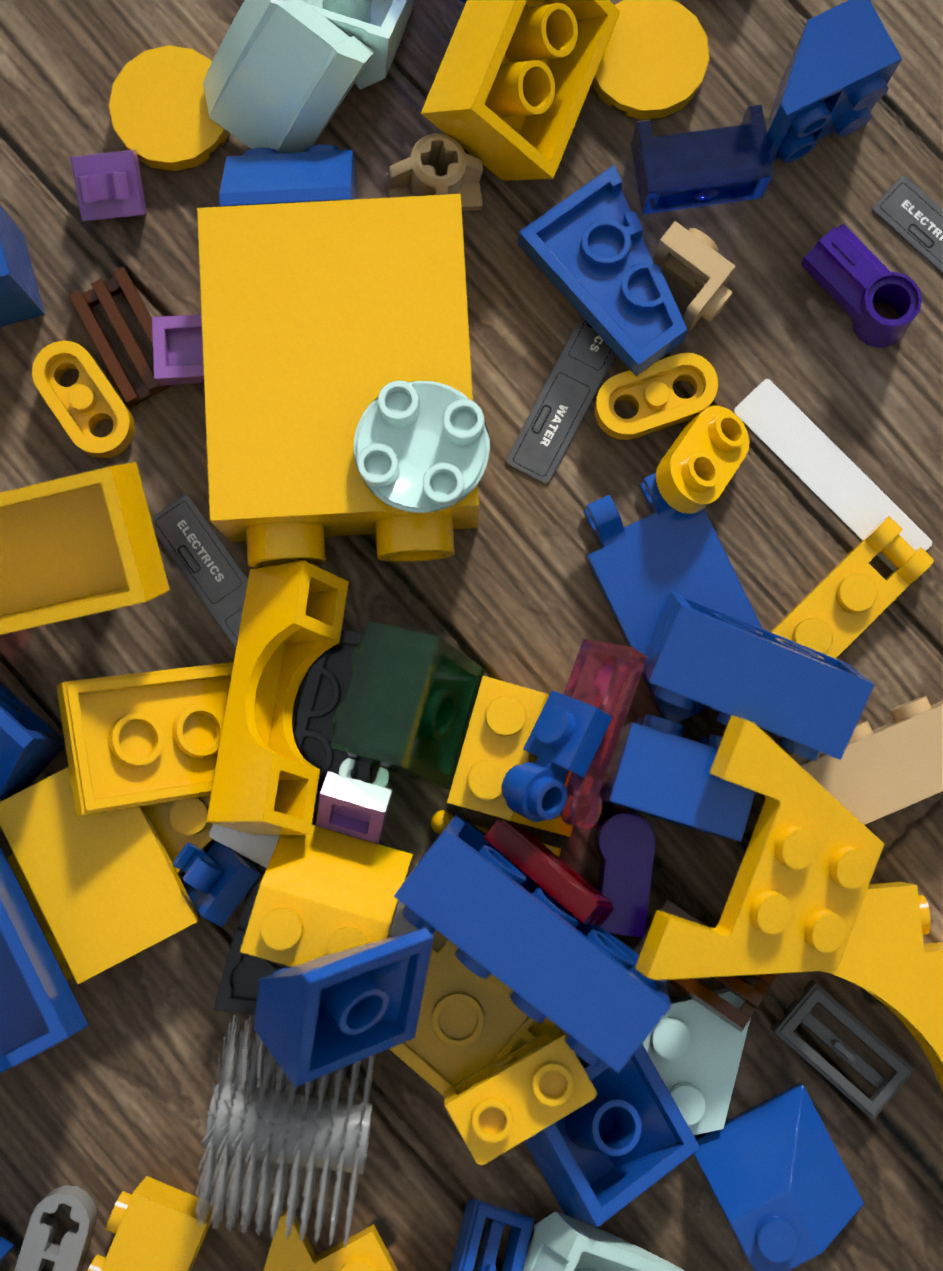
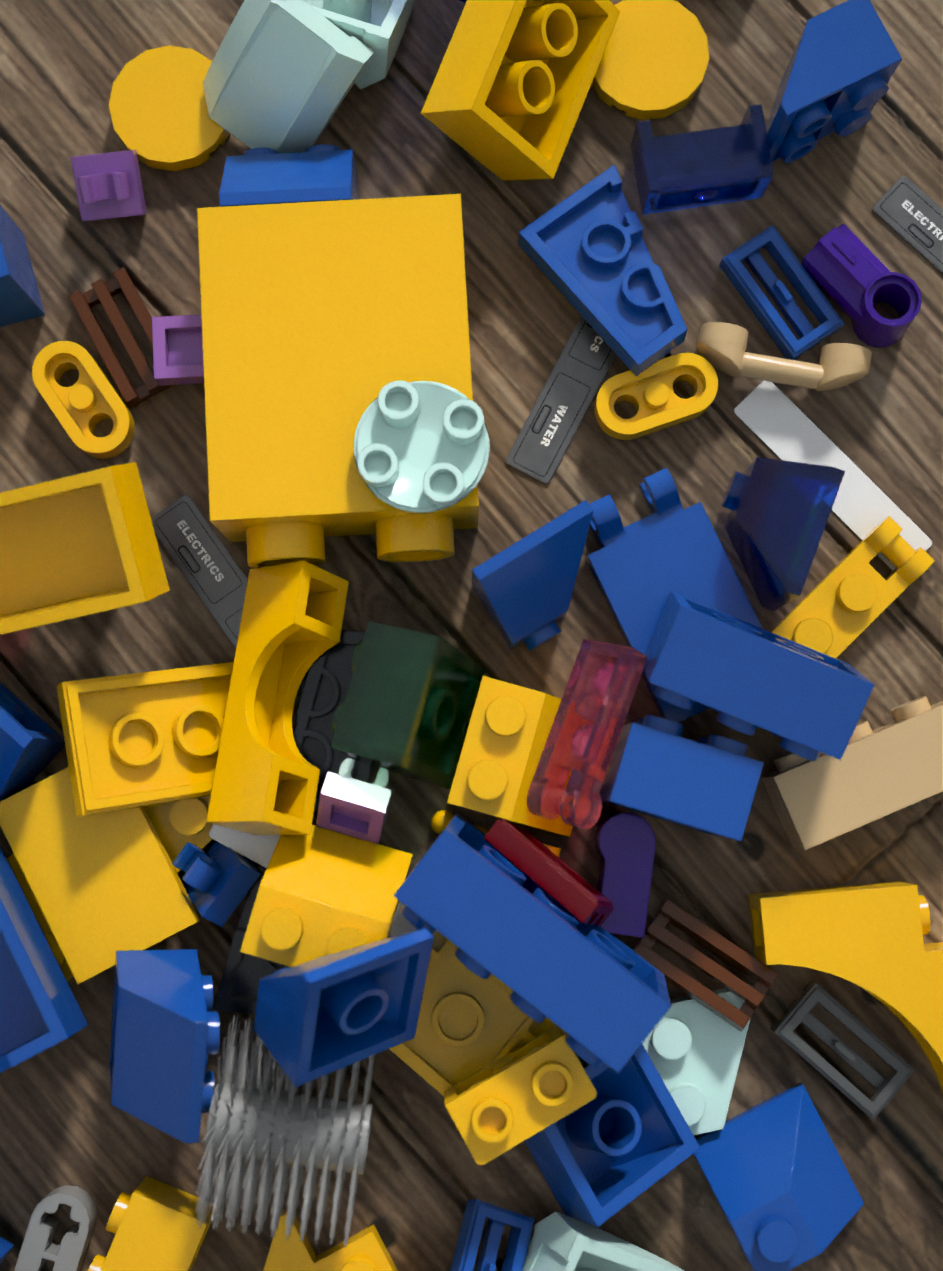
tan piece [386,133,483,212] -> none
blue plate [502,690,613,822] -> none
yellow wing [635,715,884,980] -> none
tan bracket [653,221,736,332] -> none
yellow plate [656,406,749,514] -> none
none -> blue slope [109,949,220,1143]
none -> blue slope [472,500,593,652]
none -> tan bar [696,322,872,392]
none -> blue tile [719,225,844,360]
none -> clear blue slope [722,457,845,611]

